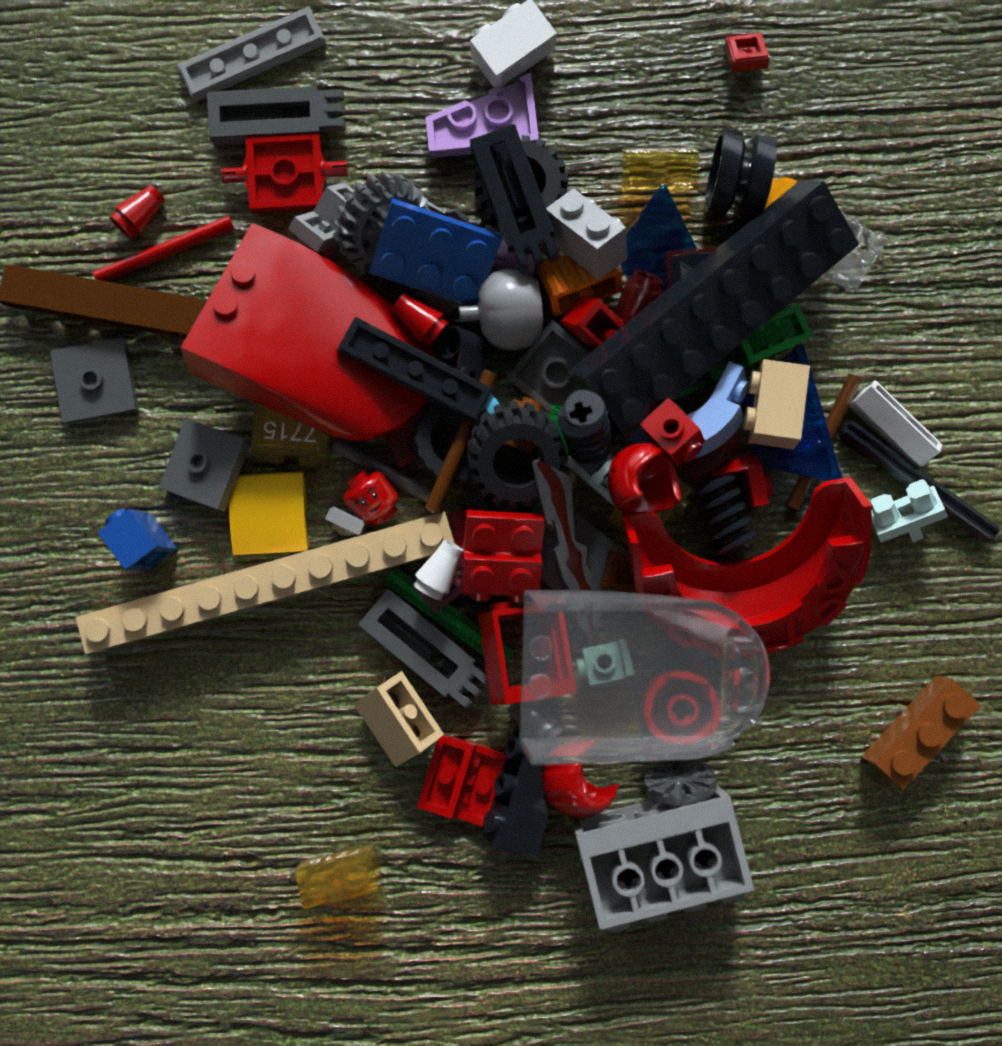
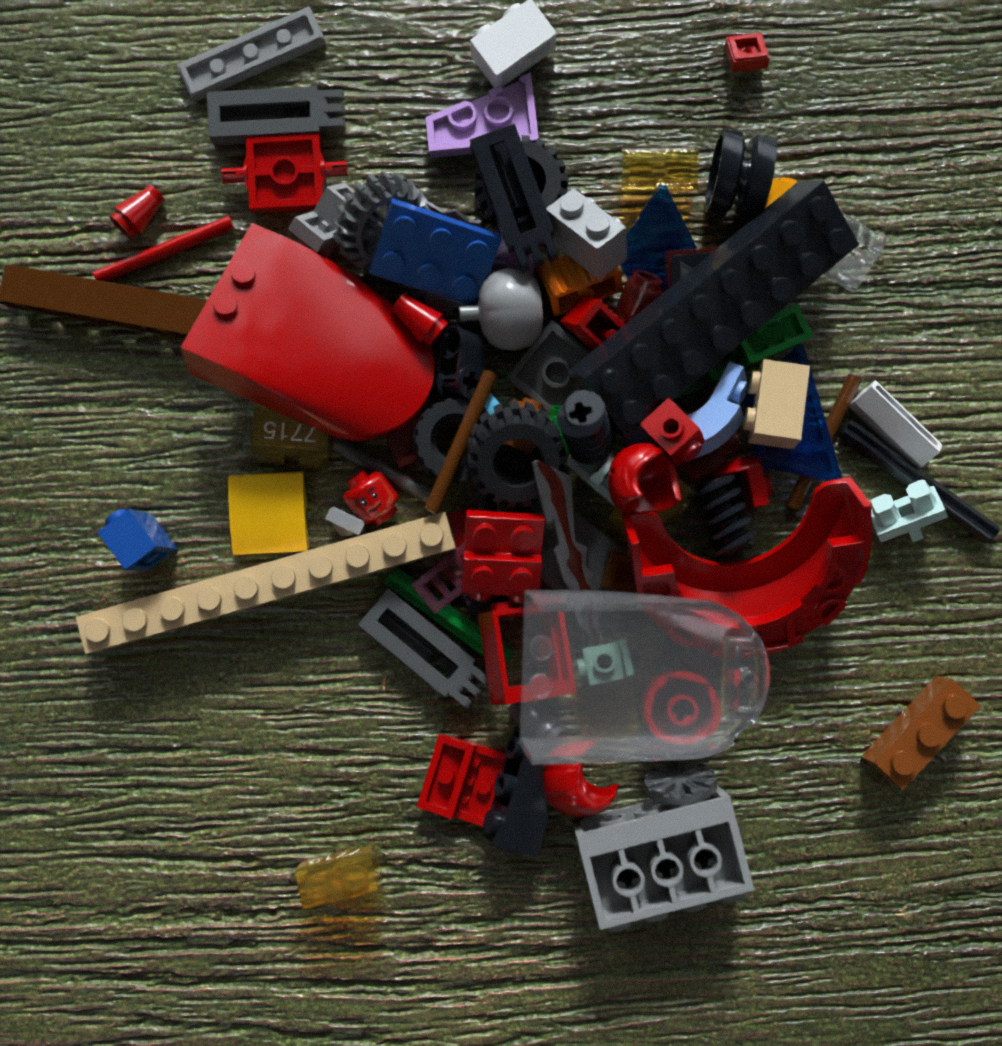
dark grey plate [50,337,139,425] -> none
dark grey plate [159,419,251,512] -> none
black tile [337,316,493,424] -> none
tan brick [353,671,444,767] -> none
white cone [414,540,464,600] -> none

